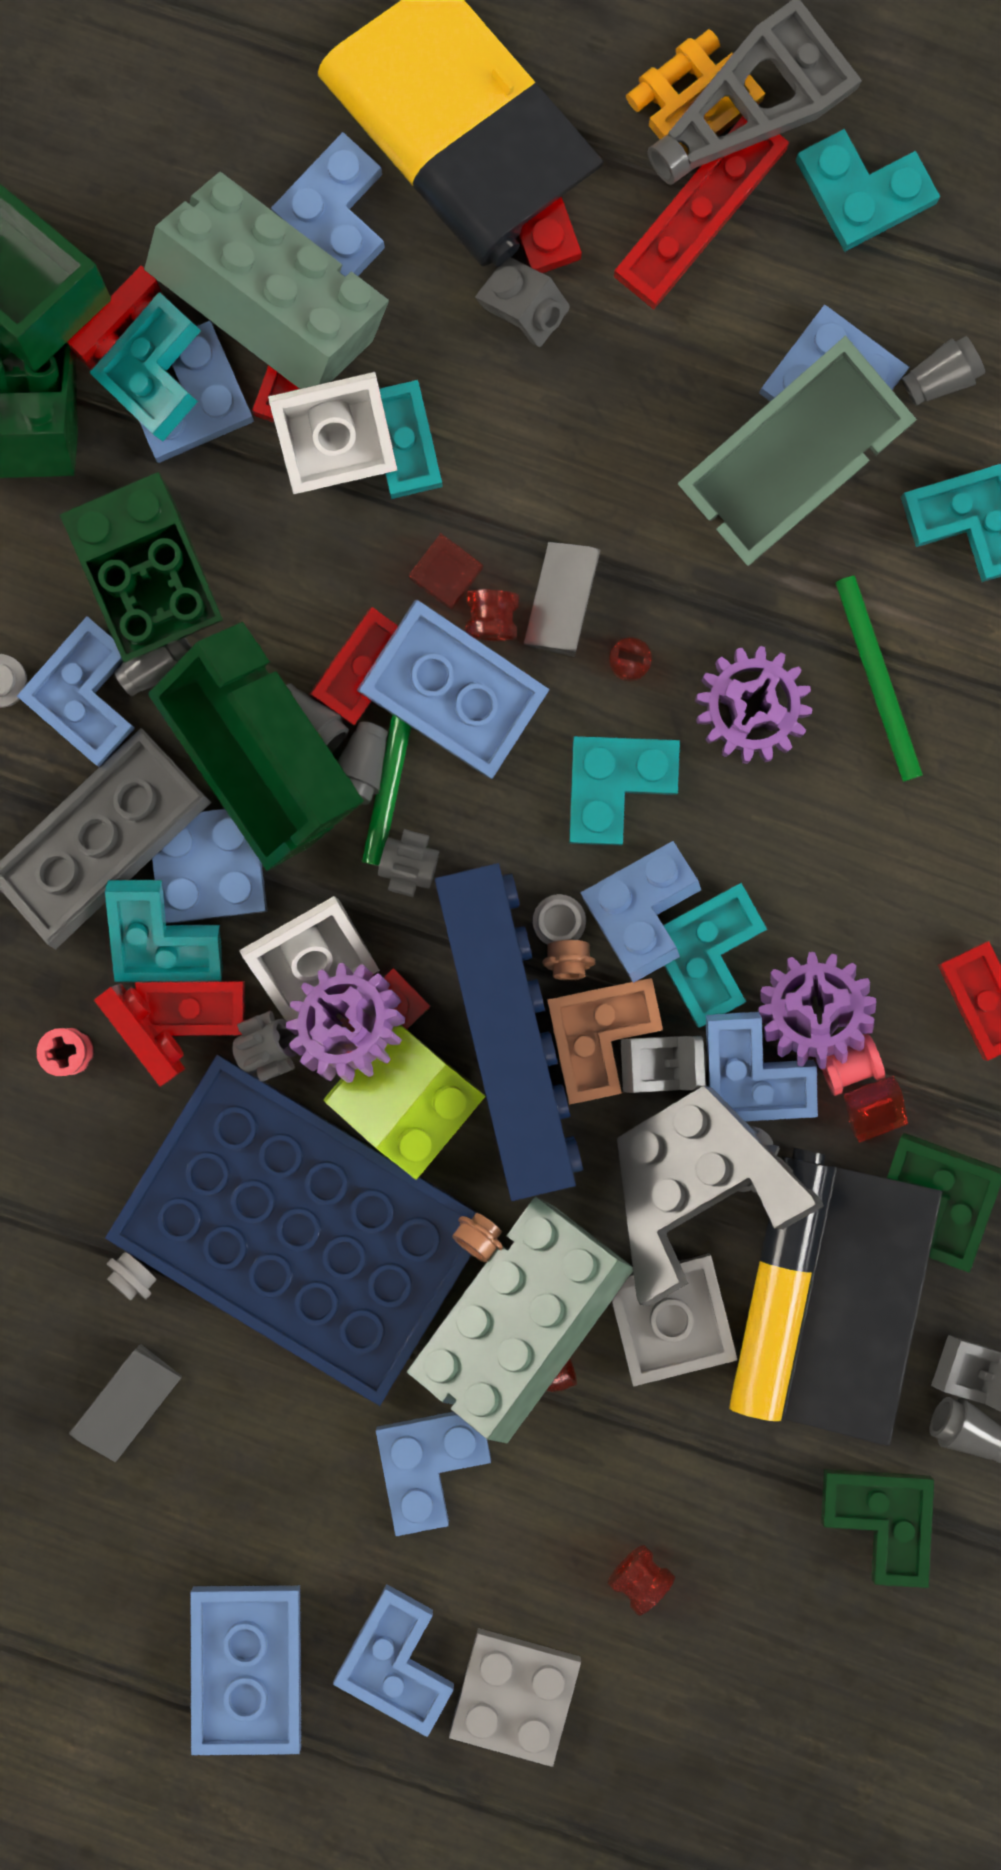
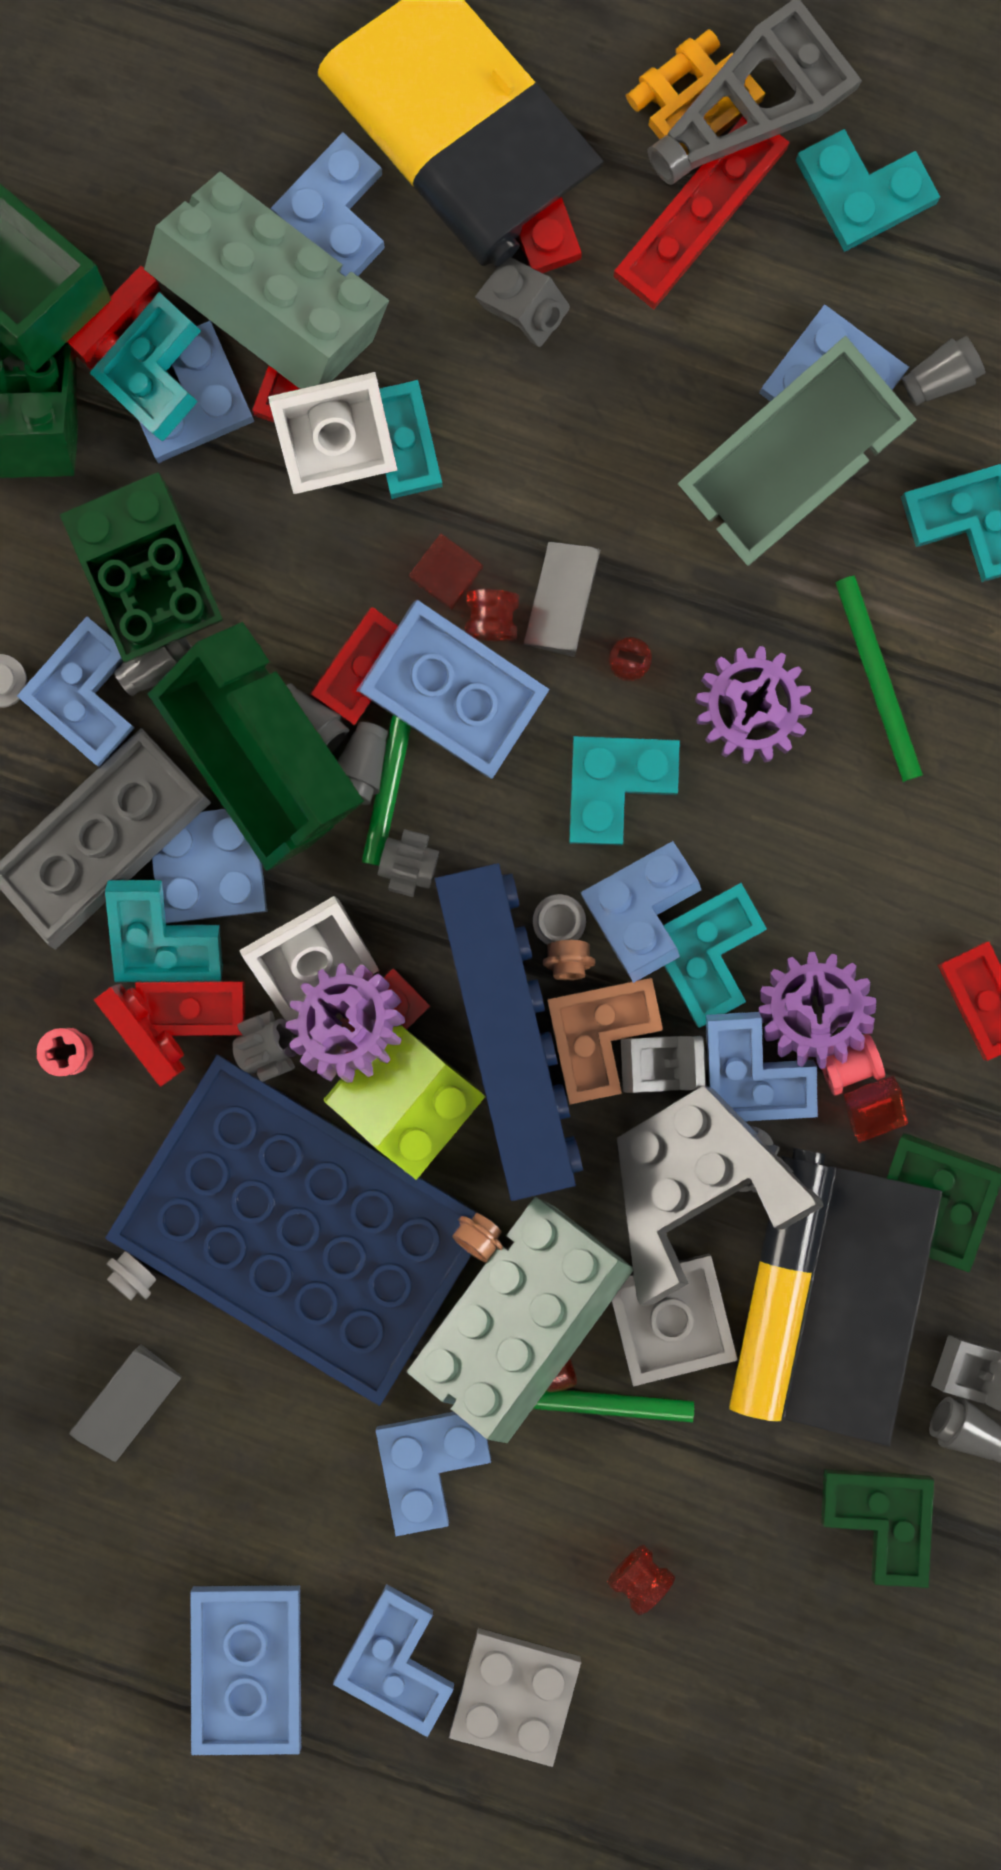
none -> green bar [533,1389,694,1423]

